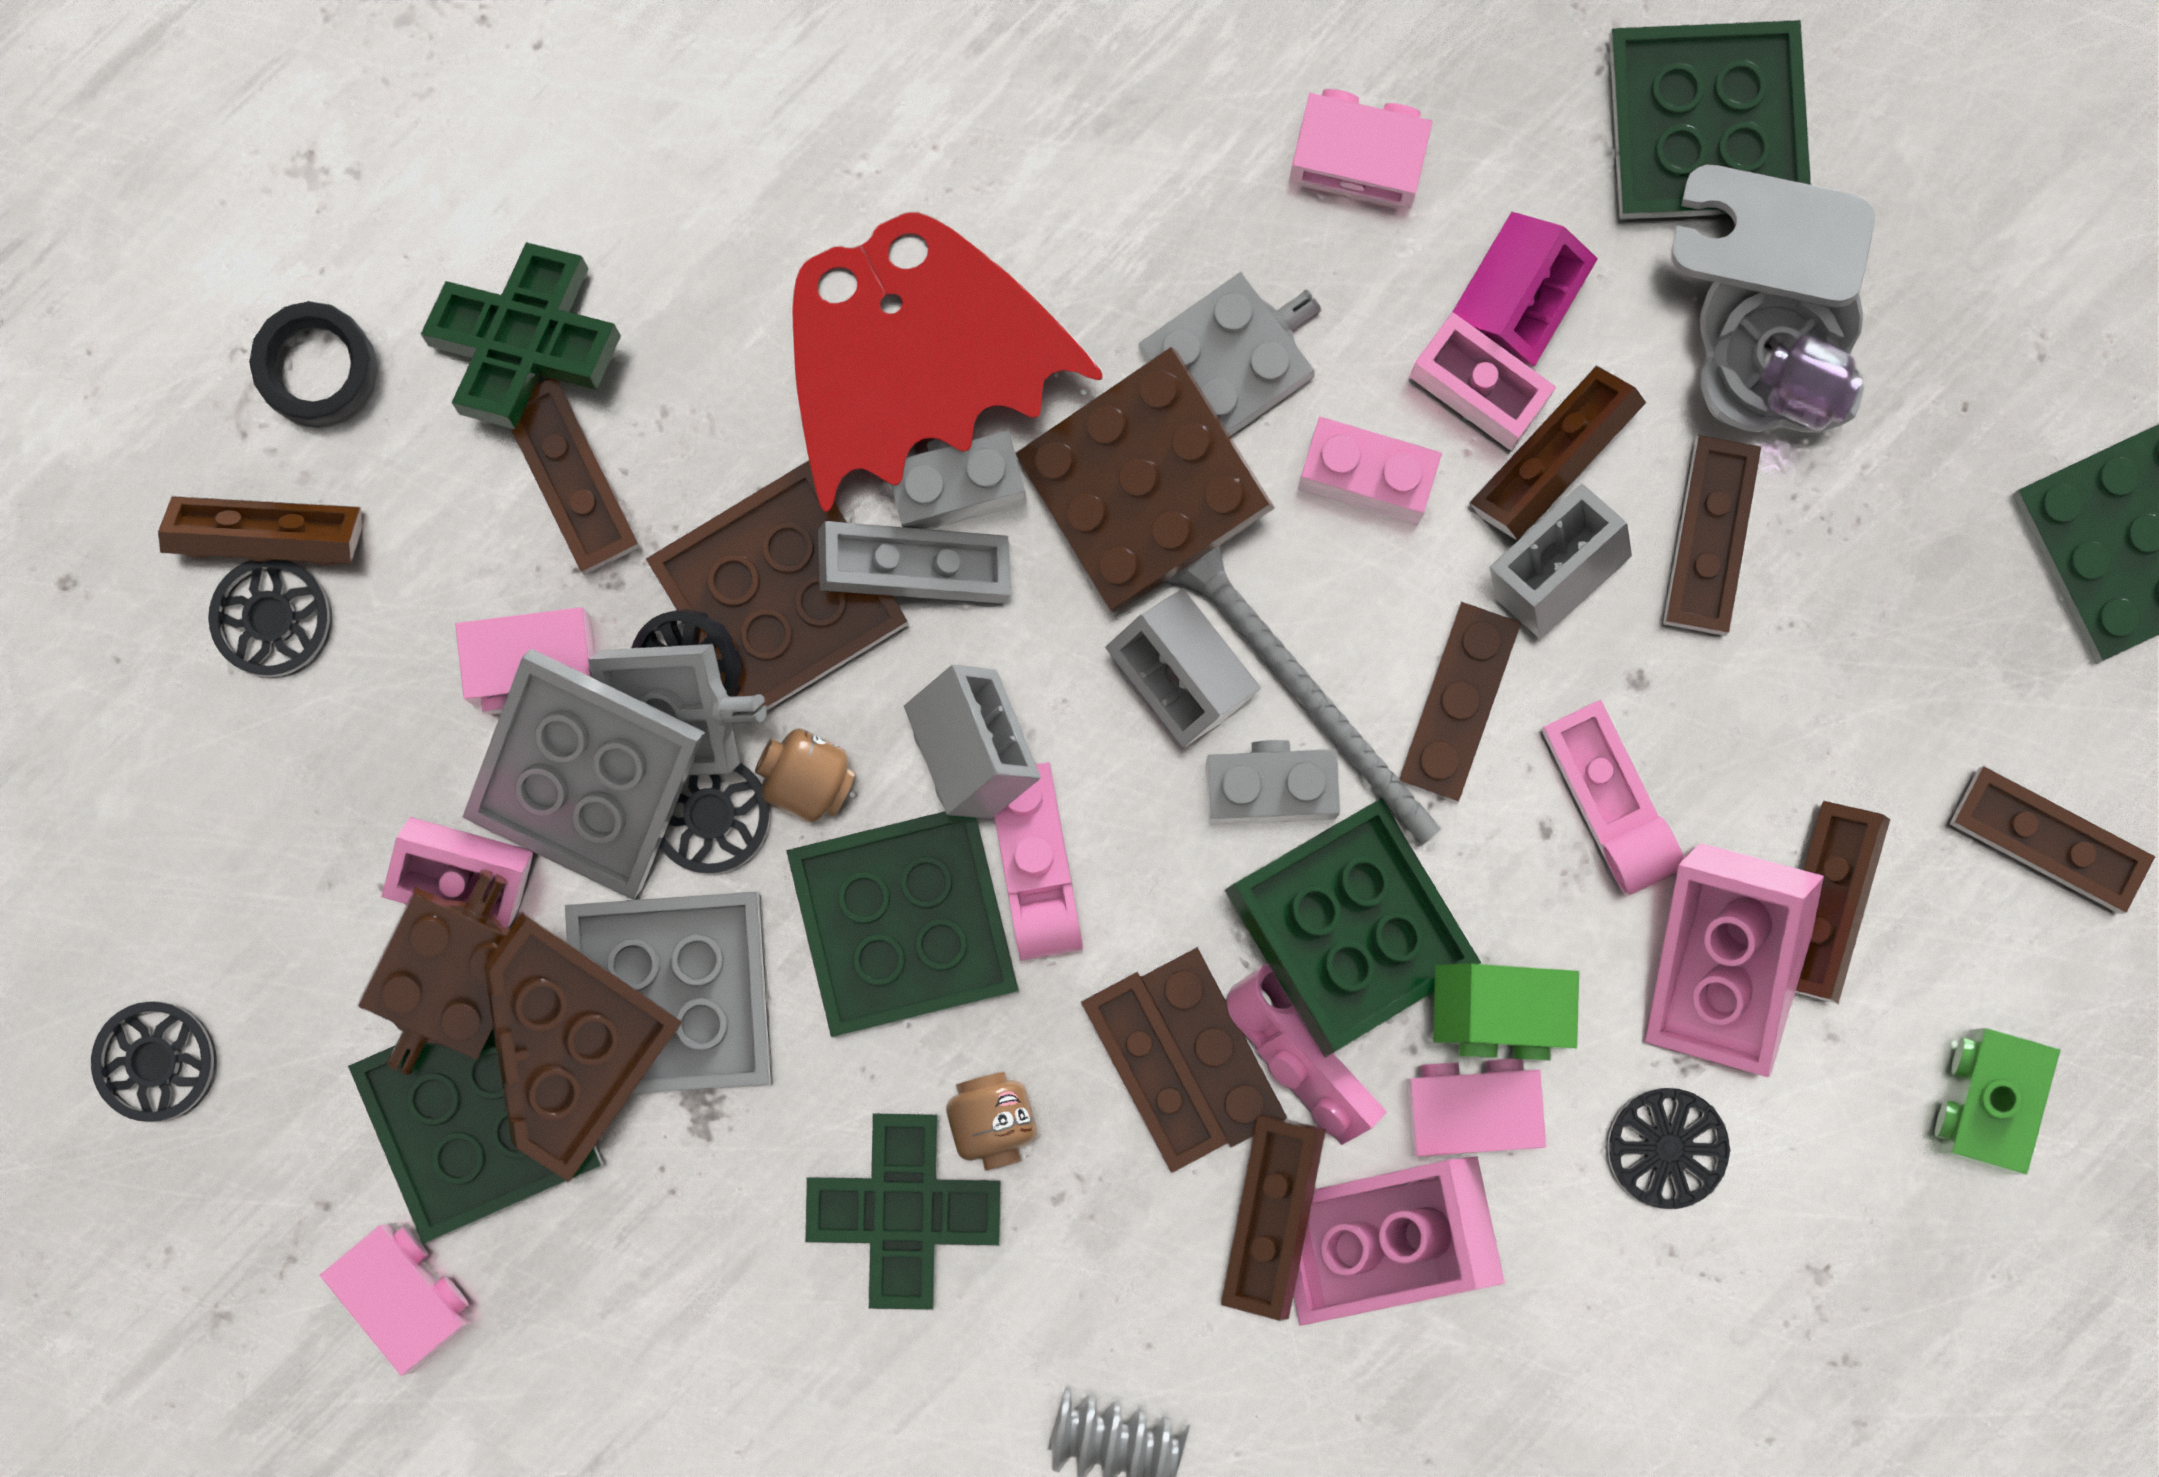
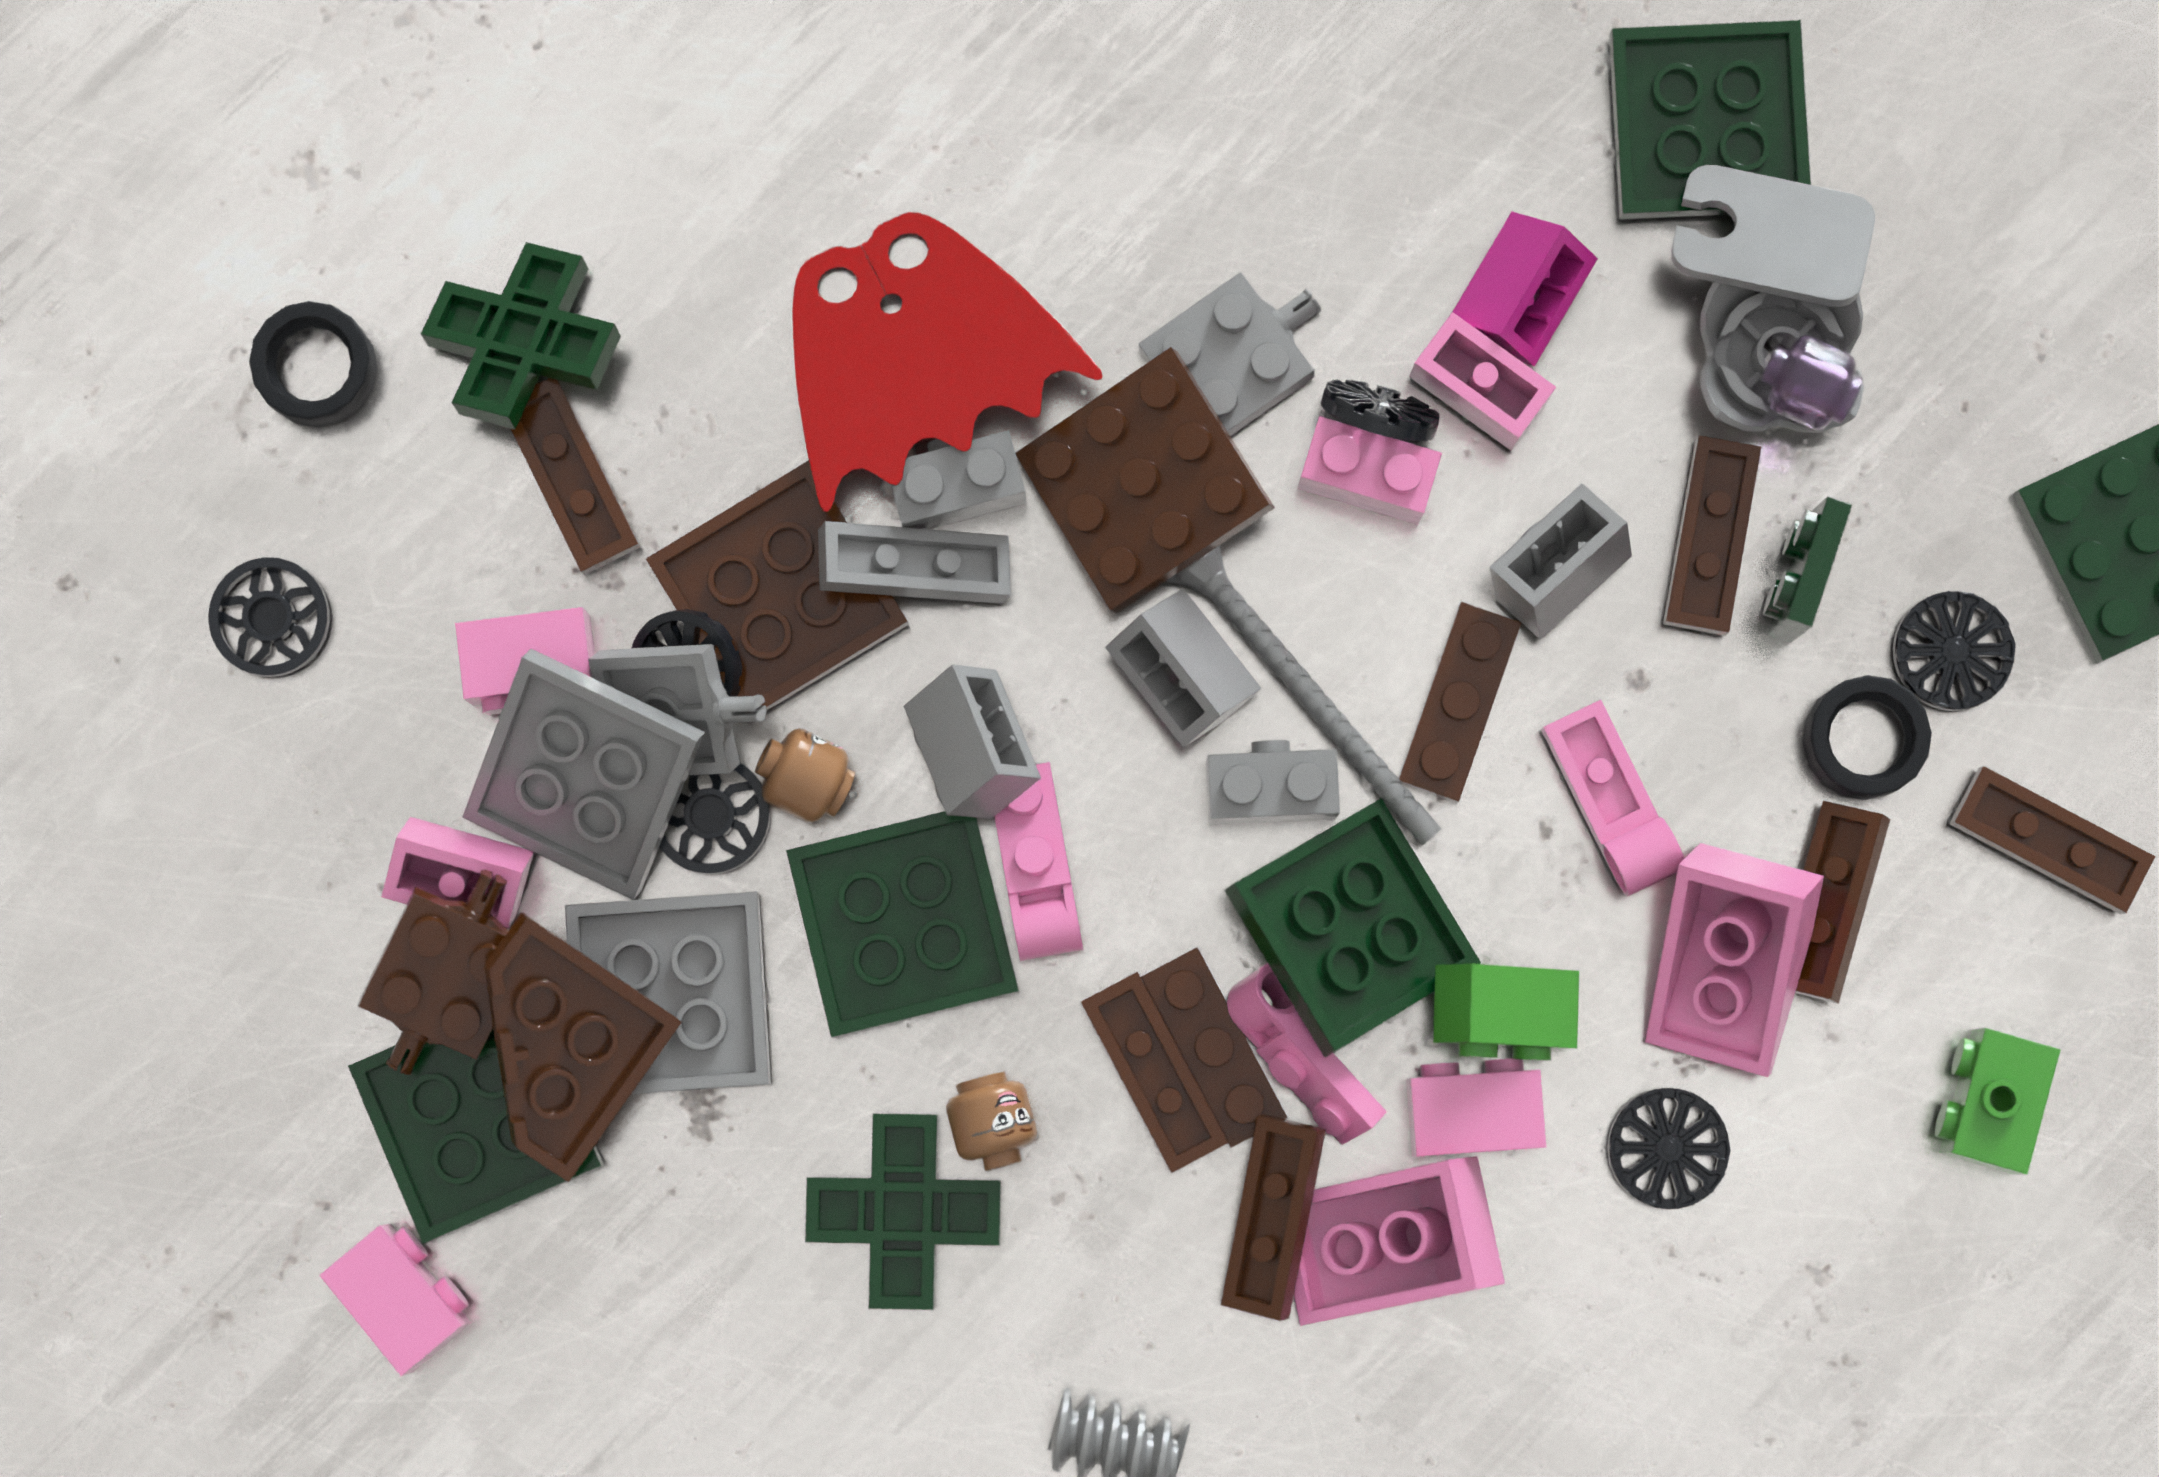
black wheel [91,1001,214,1122] -> none
reddish brown plate [158,496,362,565] -> none
bright pink brick [1289,89,1433,208] -> none
reddish brown plate [1469,365,1646,541] -> none
none -> black wheel [1320,379,1440,441]
none -> dark green plate [1763,497,1852,643]
none -> black tyre [1802,675,1932,800]
none -> black wheel [1893,591,2016,711]

